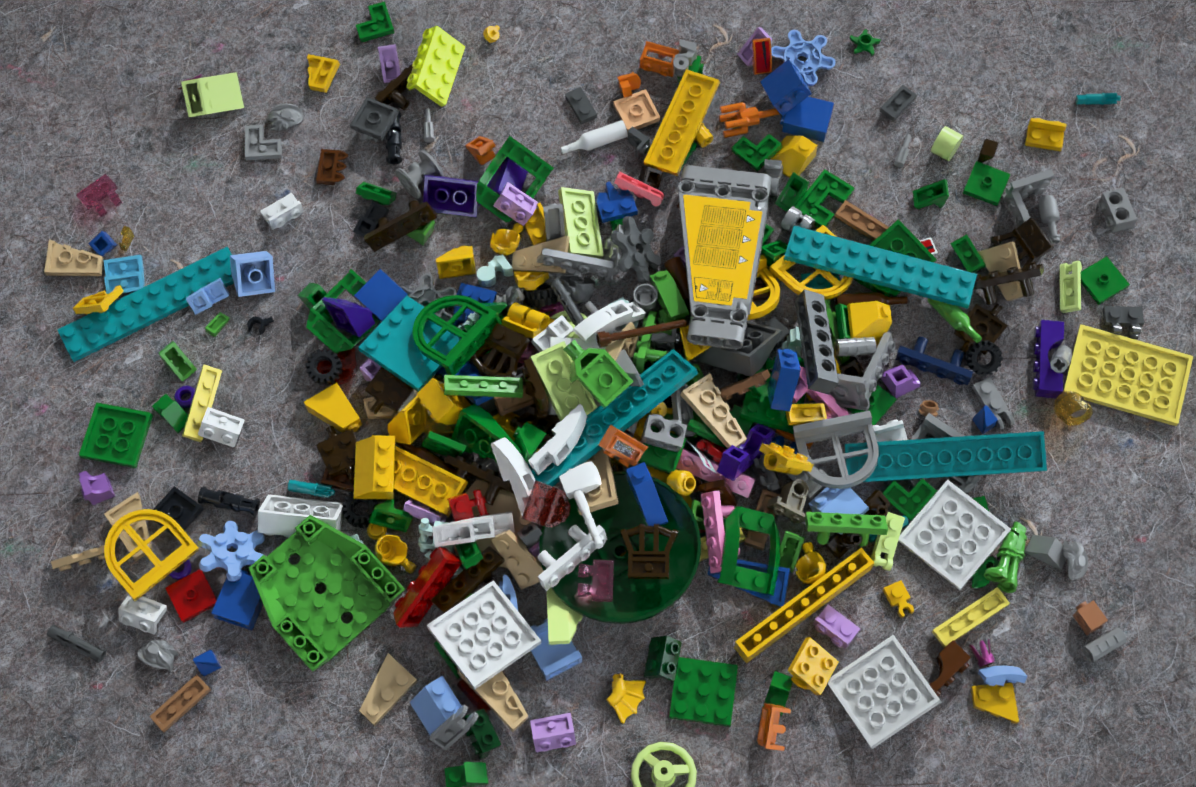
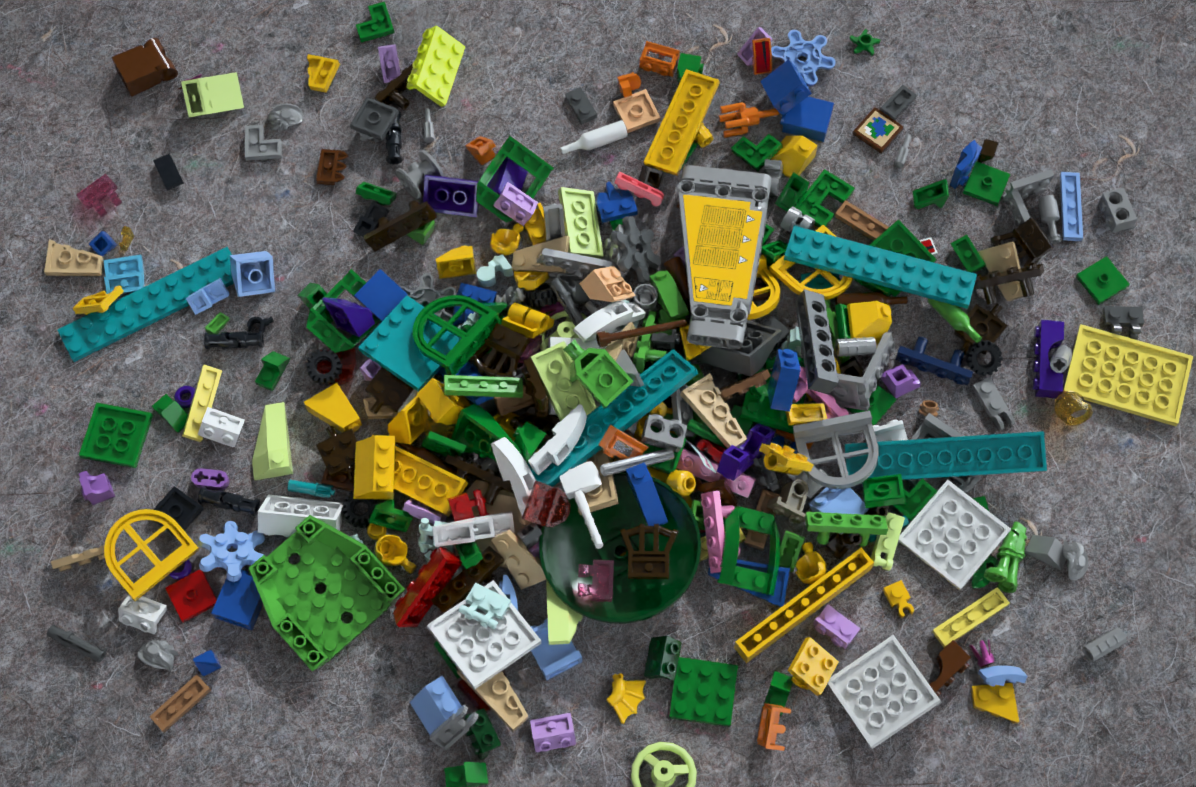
tan wing [104,492,153,561] -> none
bright green slope [158,341,197,382] -> none
white bracket [260,193,304,230] -> none
tan wing [359,653,418,726] -> none
yellow piece [483,25,500,43] -> none
white slope [531,316,574,352] -> none
white plate [537,525,607,591] -> none
dark grey bracket [628,126,650,159] -> none
light grey leg [673,39,697,77] -> none
yellowish green piece [931,126,963,161] -> none
blue slope [972,405,998,434] -> none
yellow bracket [1025,118,1067,152] -> none
yellowish green plate [1060,261,1082,313] -> none
nougat brick [1073,600,1108,636] -> none
teal piece [1076,92,1121,105] -> none
none -> reddish brown piece [112,38,178,97]
none -> black slope [153,153,184,191]
none -> medium lavender beam [191,468,229,490]
none -> black piece [204,331,264,349]
none -> yellowish green wedge [252,402,293,480]
none -> green slope [255,351,290,391]
none -> light aqua plate [459,583,511,630]
none -> light nougat slope [579,266,635,302]
none -> light grey axle [600,448,674,476]
none -> tile [853,107,904,154]
none -> green plate [862,474,905,508]
none -> blue plate [950,140,982,189]
none -> light blue plate [1060,172,1083,241]

